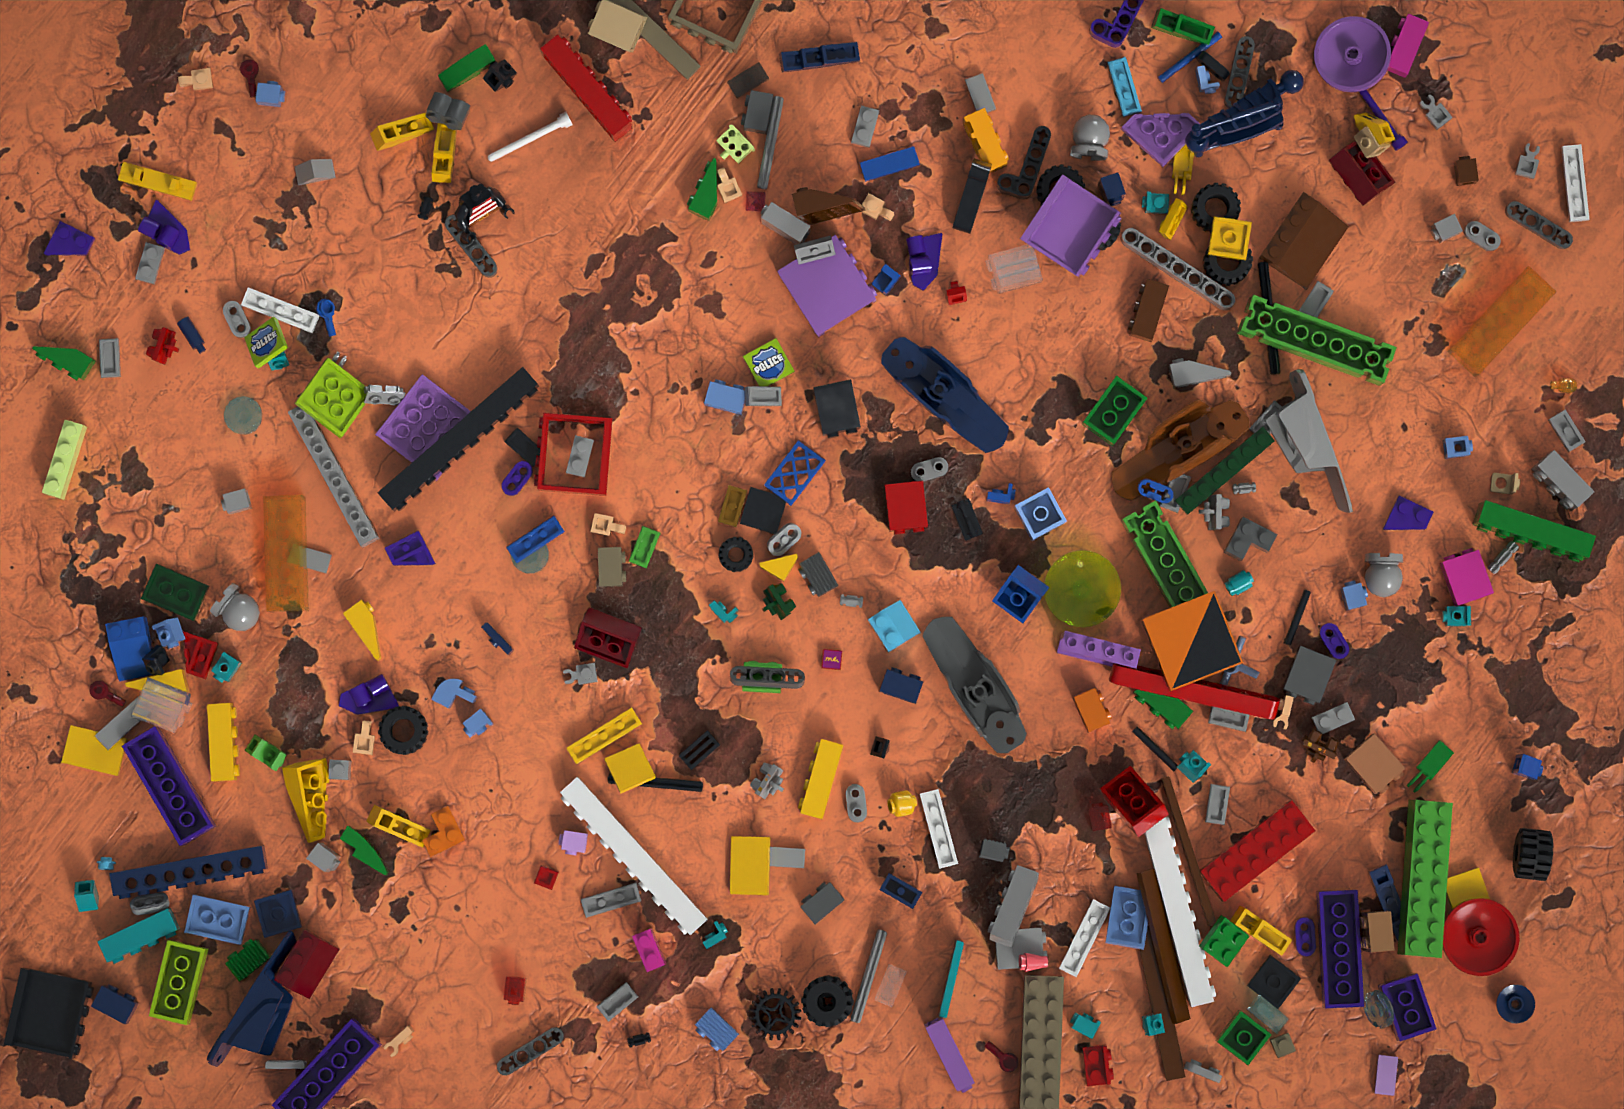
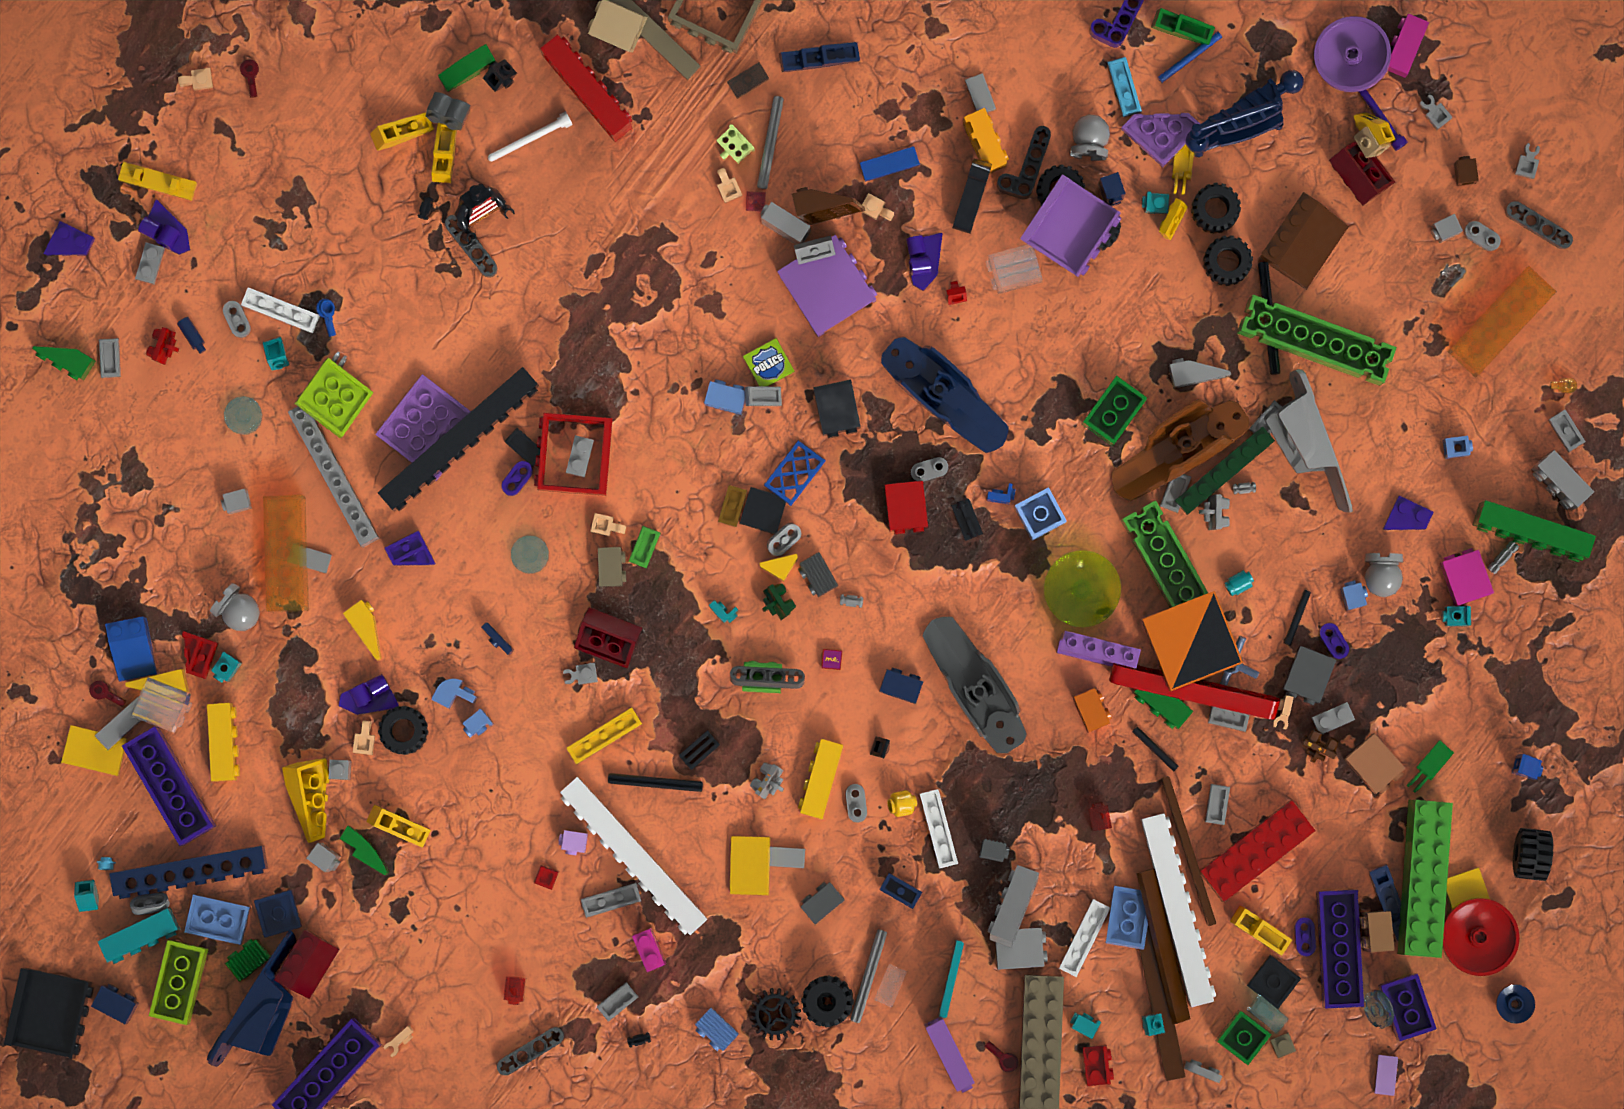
yellowish green brick [42,420,87,500] -> none
dark green tile [141,564,209,621] -> none
black bracket [142,645,170,675] -> none
medium blue brick [152,618,185,649] -> none
tile [244,317,288,369] -> none
bright green brick [245,734,286,771] -> none
medium blue brick [256,81,285,107] -> none
light grey tile [265,1060,307,1069] -> none
light grey slope [295,159,336,185] -> none
light grey hinge [364,384,405,405] -> none
orange plate [422,806,465,858] -> none
blue tile [506,516,565,563] -> none
yellow tile [604,743,656,794] -> none
green slope [687,158,718,221] -> none
teal bracket [703,921,728,949] -> none
black tyre [719,537,753,572] -> none
dark grey brick [741,90,774,135] -> none
light grey plate [851,105,879,148] -> none
medium azure slope [868,600,921,653] -> none
blue panel [872,264,900,296] -> none
blue brick [992,565,1049,623] -> none
coral cone [1018,953,1048,972] -> none
red brick [1100,766,1169,837] -> none
light grey beam [1121,228,1235,310] -> none
reddish brown brick [1128,279,1169,342] -> none
blue beam [1138,479,1174,503] -> none
teal brick [1177,750,1211,783] -> none
light blue bracket [1195,66,1220,94] -> none
black beam [1196,51,1230,81] -> none
green plate [1199,915,1250,967] -> none
yellow tile [1208,216,1252,261] -> none
dark grey brick [1224,517,1278,561] -> none
dark grey beam [1225,36,1255,108] -> none
light grey tile [1299,281,1334,318] -> none
tan bracket [1490,473,1520,494] -> none
white plate [1561,144,1590,222] -> none

